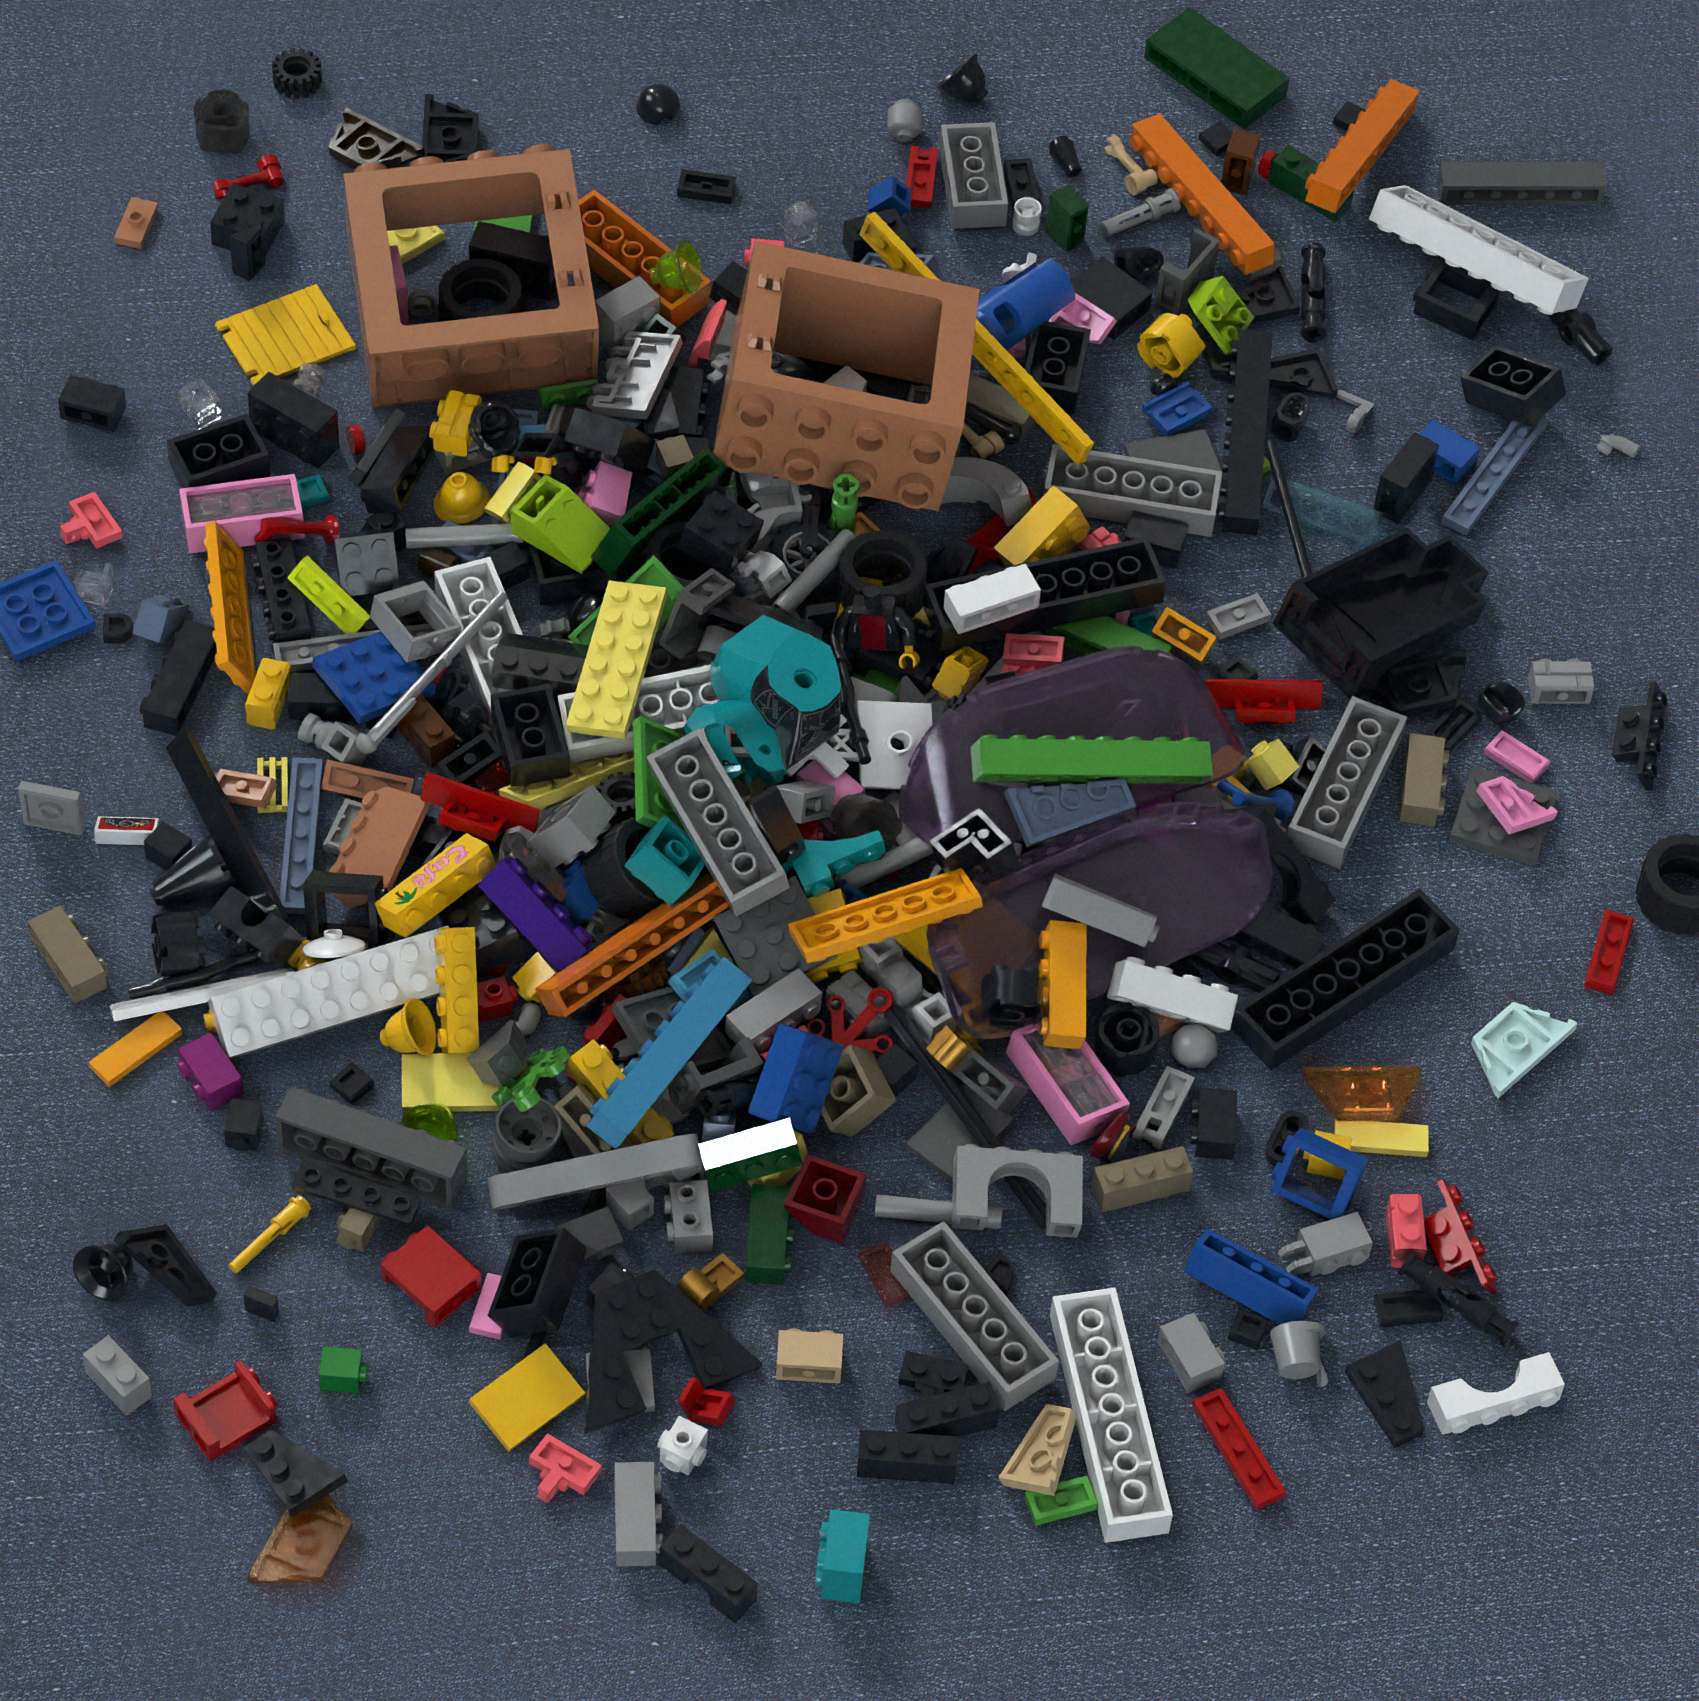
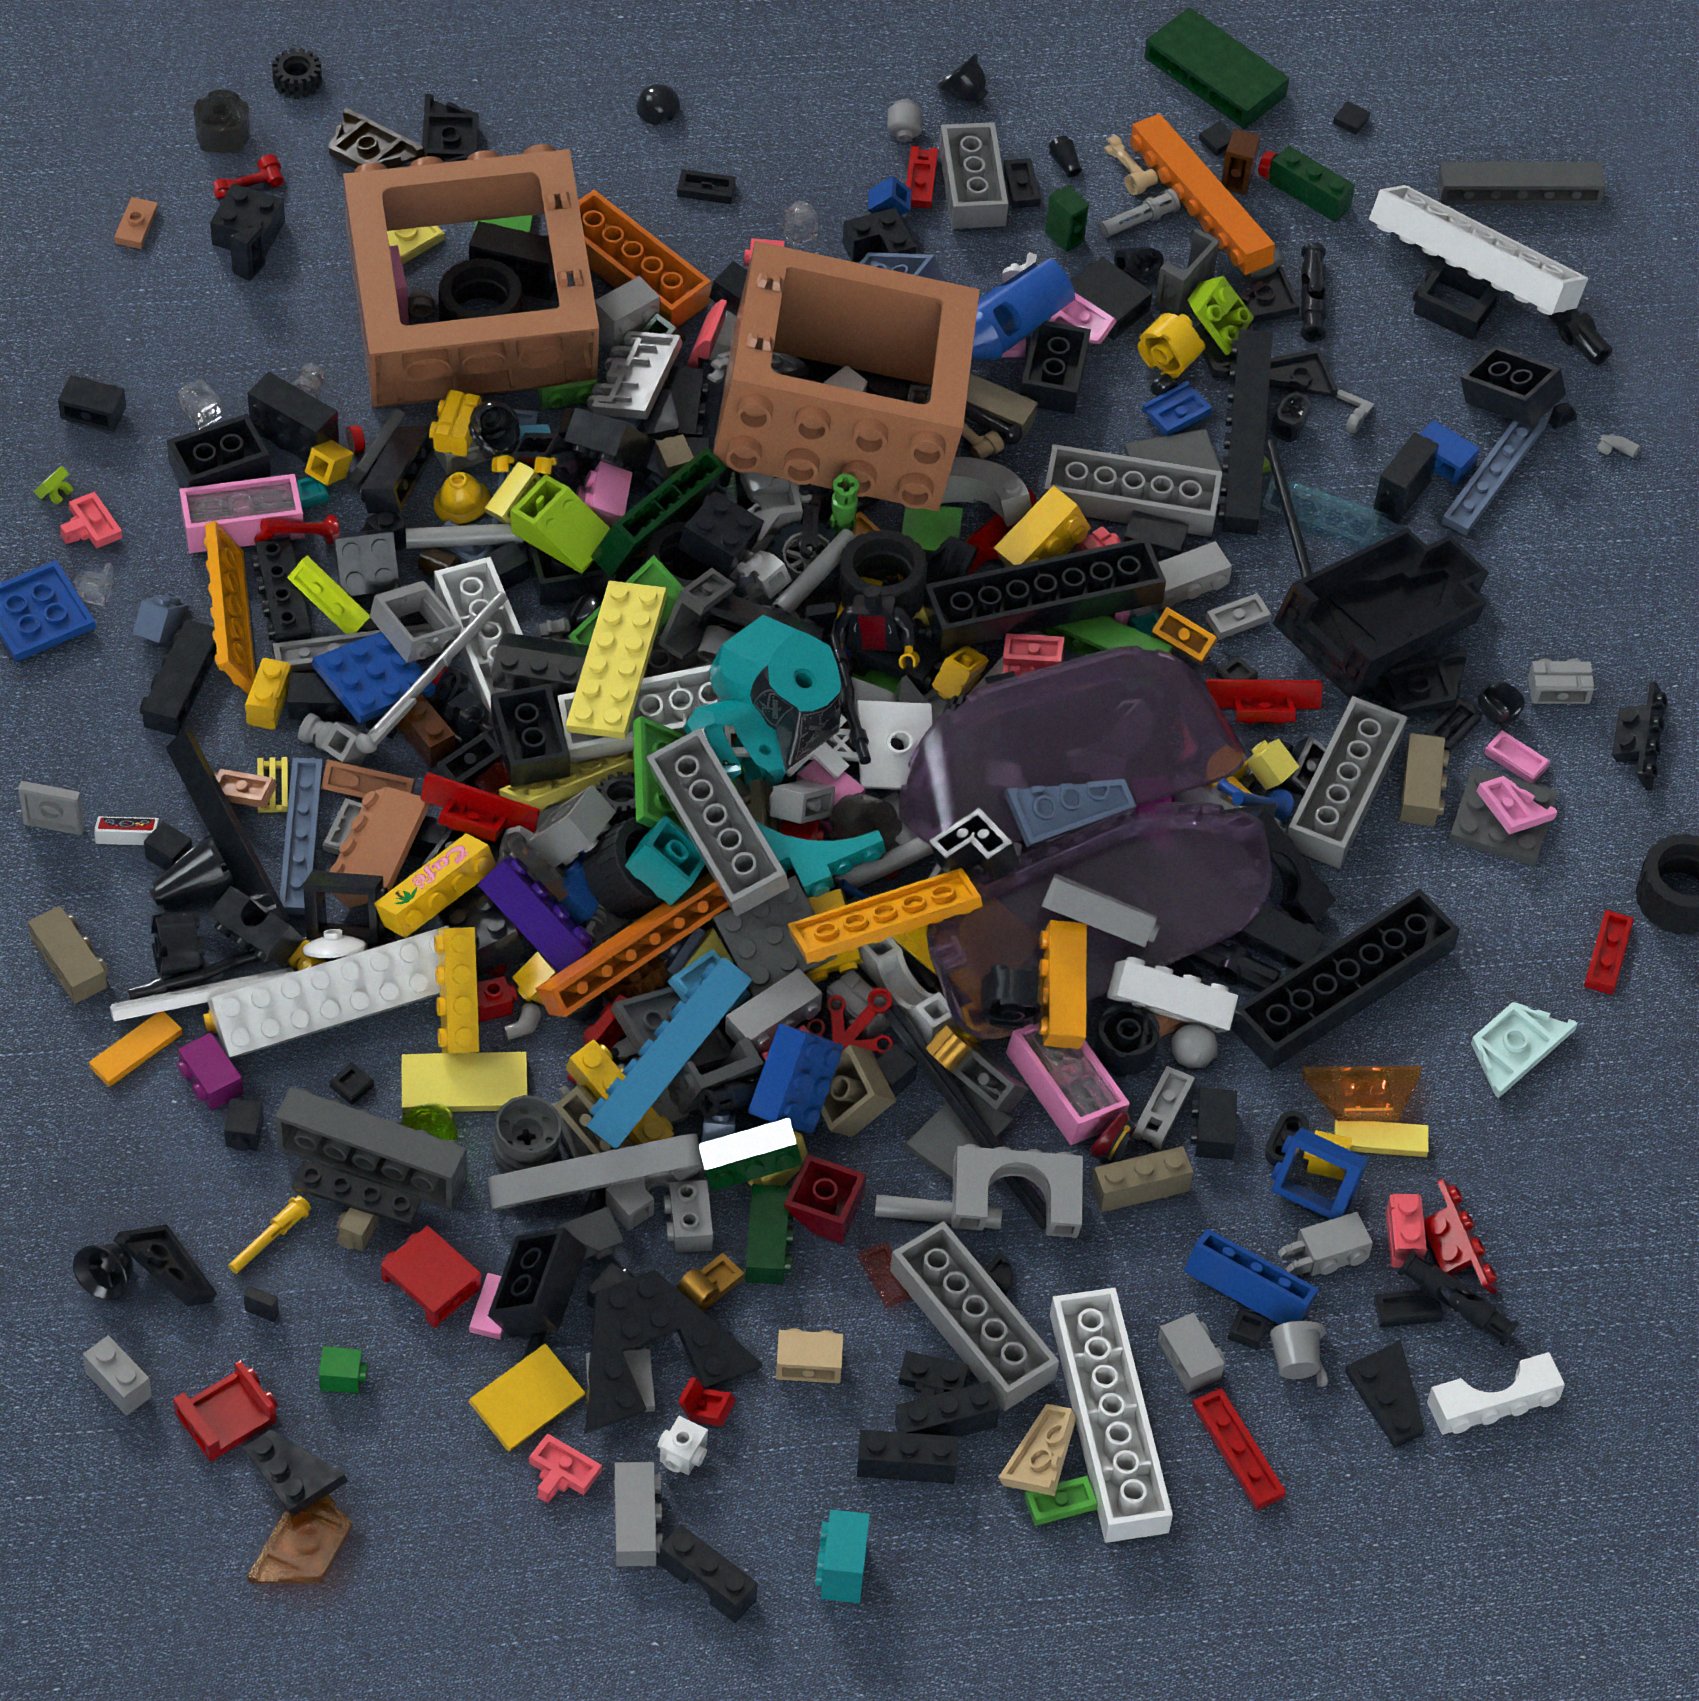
black tile [103,613,133,643] -> none
yellow door [215,284,356,386] -> none
yellow hat [380,998,437,1056] -> none
dark grey slope [467,1020,529,1086] -> none
bright green plant [491,1046,570,1112] -> none
light grey axle [545,404,566,434] -> none
clear neon green hat [649,240,701,293] -> none
black slope [749,784,806,865] -> none
yellow plate [859,212,1094,465] -> none
light grey brick [878,956,922,1010] -> none
white brick [944,563,1041,634] -> none
bright green brick [971,734,1213,784] -> none
white wheel [1012,197,1042,236] -> none
orange brick [1305,79,1420,213] -> none
none -> lime tile [33,465,73,505]
none -> yellow brick [304,440,354,486]
none -> bright green tile [902,506,963,556]
none -> light grey brick [1128,541,1232,621]
none -> black tile [1548,403,1577,429]

